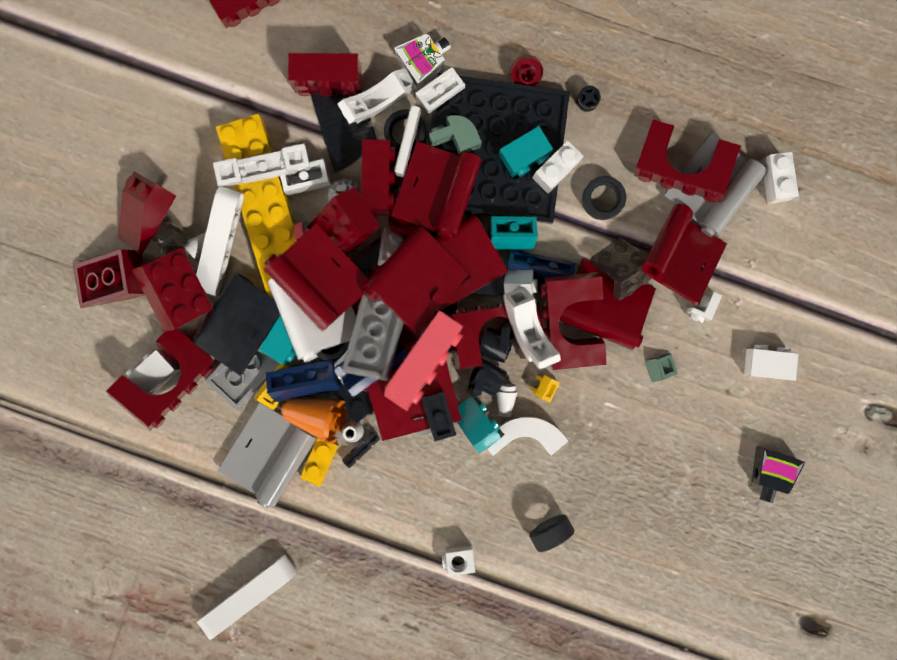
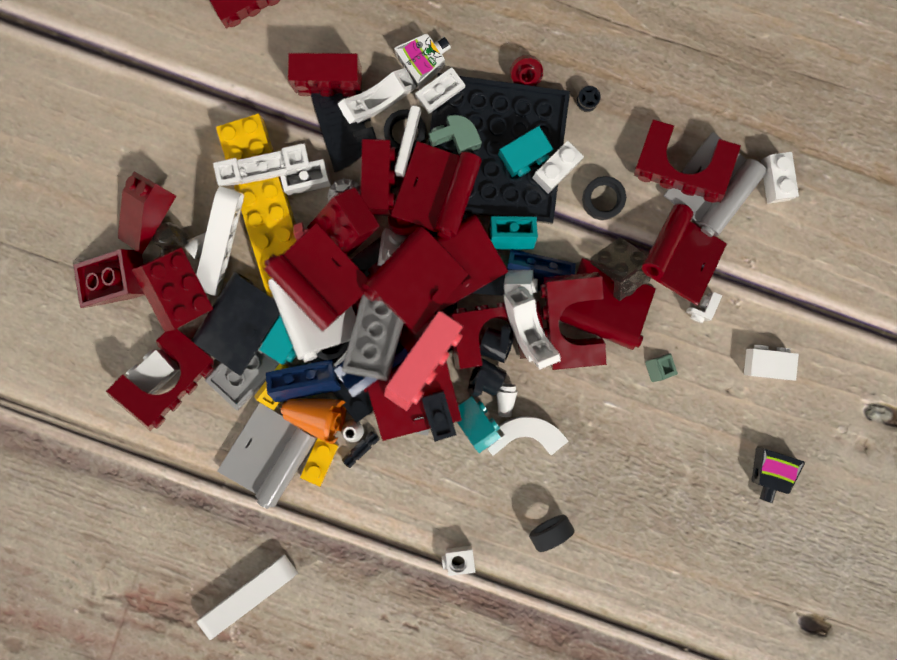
yellow tile [530,375,560,403] -> none

